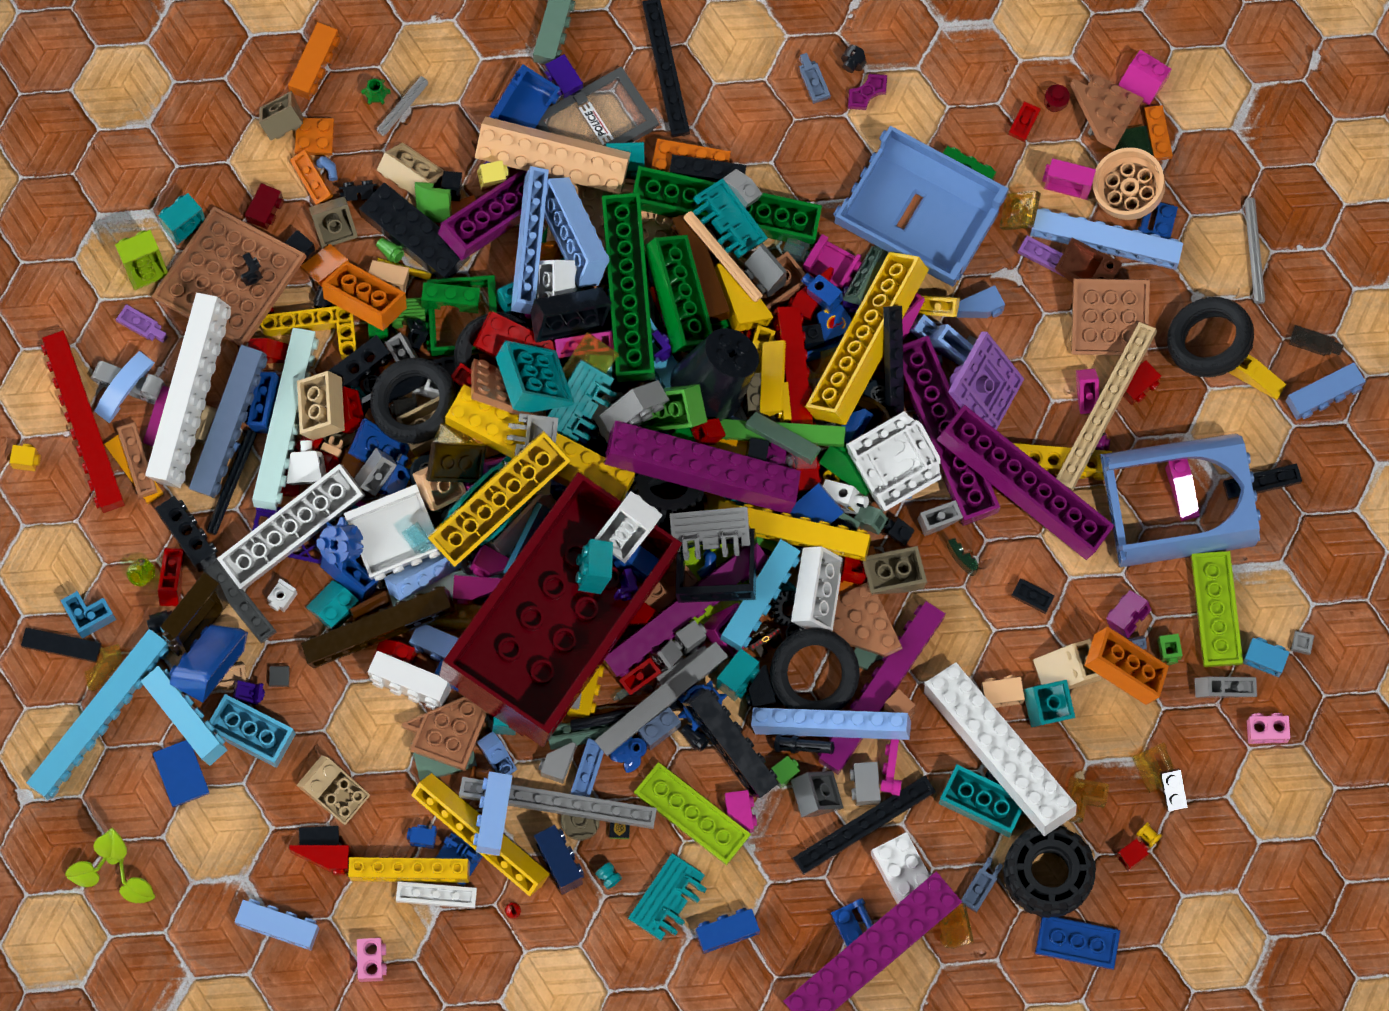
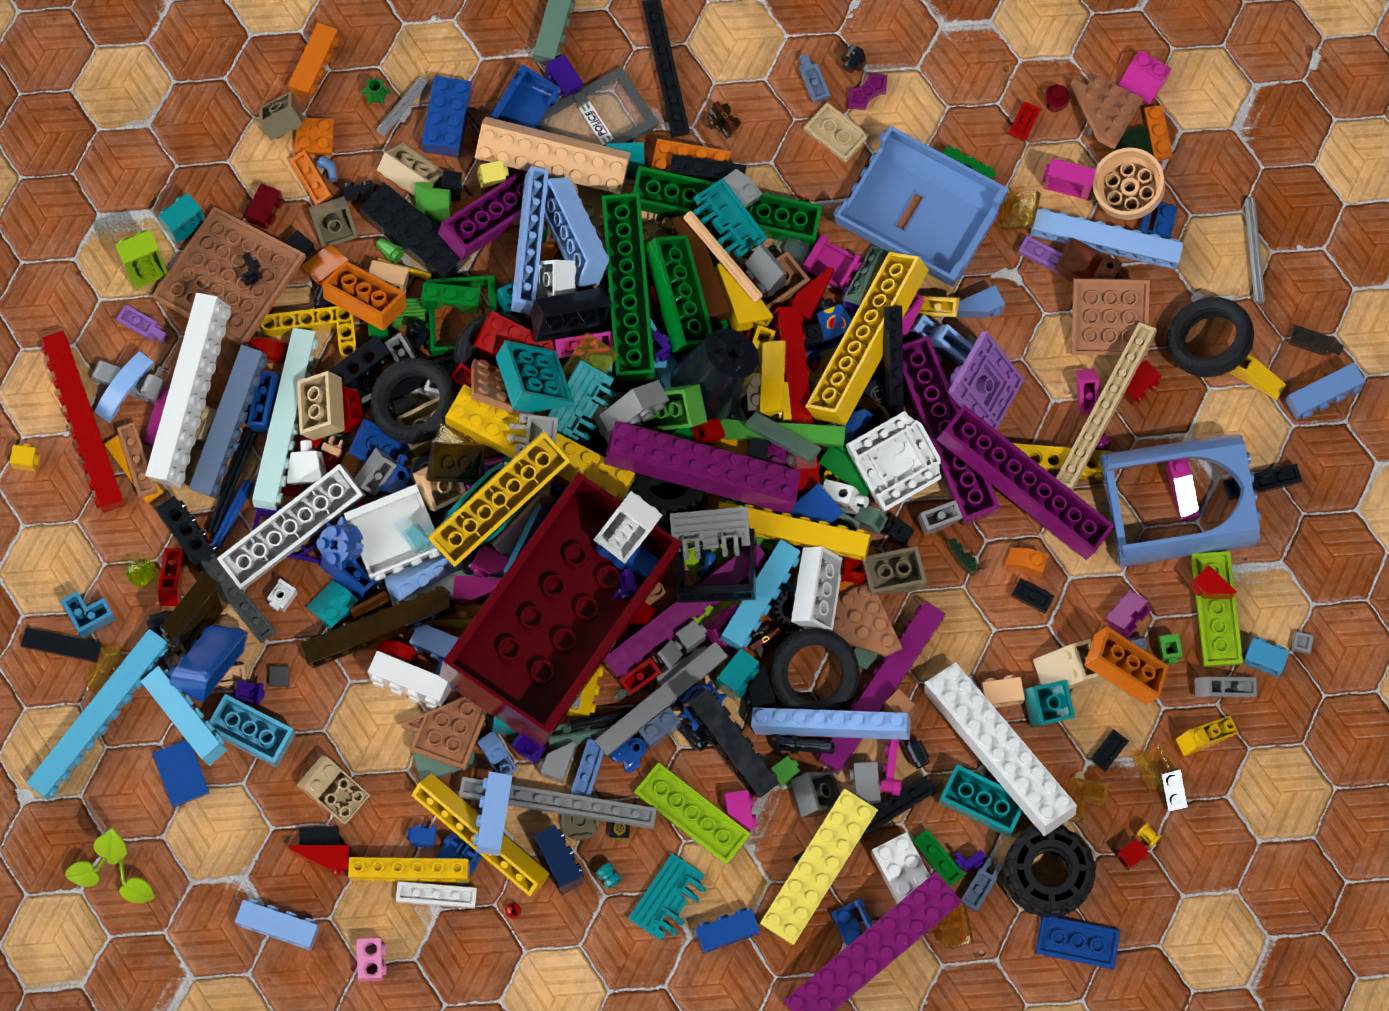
teal brick [575,539,613,594] -> none
blue torso [801,273,843,314] -> none
bright pink brick [1247,713,1290,744] -> none
none -> blue axle [211,480,253,549]
none -> blue brick [422,76,473,158]
none -> dark purple bracket [511,734,546,764]
none -> dark brown hips [708,101,741,139]
none -> light yellow brick [759,788,878,945]
none -> tan tile [803,102,870,164]
none -> black brick [904,739,930,769]
none -> green plate [912,829,964,887]
none -> dark purple bracket [954,850,986,873]
none -> orange slope [1004,547,1049,578]
none -> black tile [1090,729,1129,772]
none -> yellow slope [1176,716,1239,757]
none -> red slope [1190,565,1237,599]

